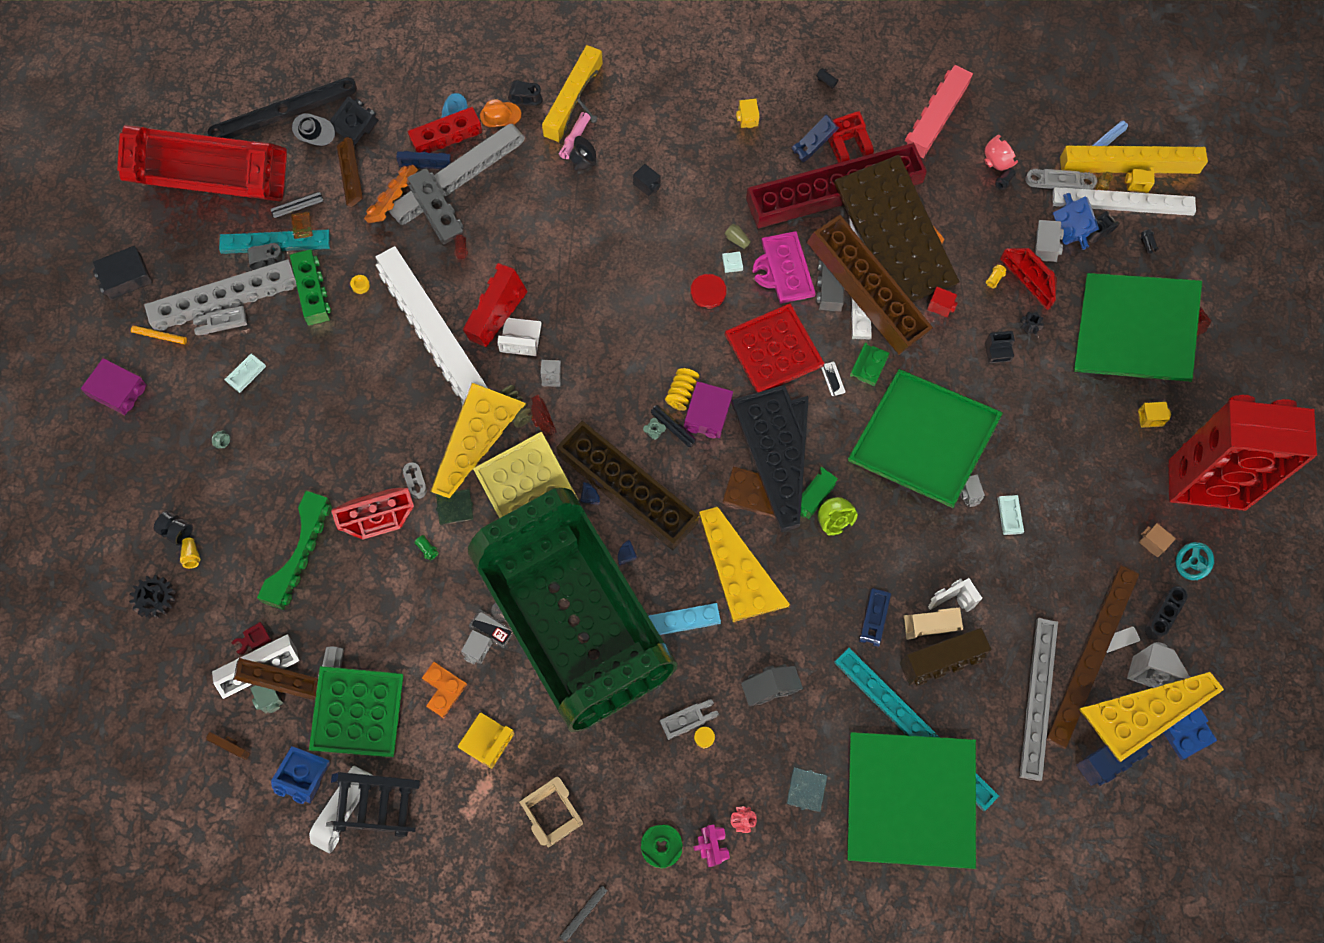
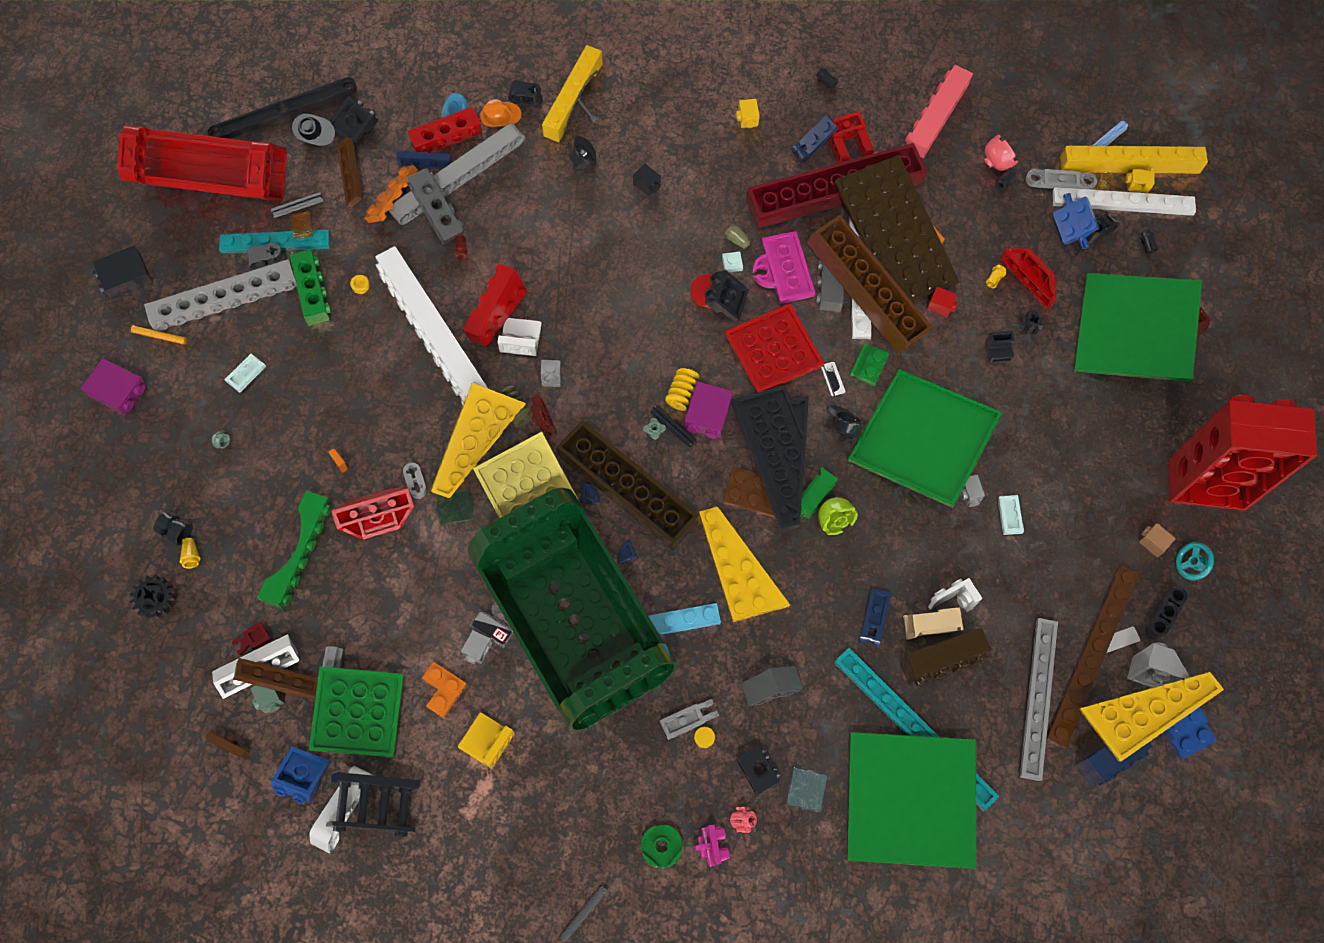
light grey hinge [193,306,247,335] -> none
green pin [415,535,438,560] -> none
tan piece [519,777,583,848] -> none
bright pink pin [559,112,591,159] -> none
light grey brick [1035,220,1064,262] -> none
yellow brick [1138,402,1171,427] -> none
none -> orange tile [328,448,348,473]
none -> black plate [705,270,749,321]
none -> black brick [736,746,781,797]
none -> black piece [826,405,867,439]

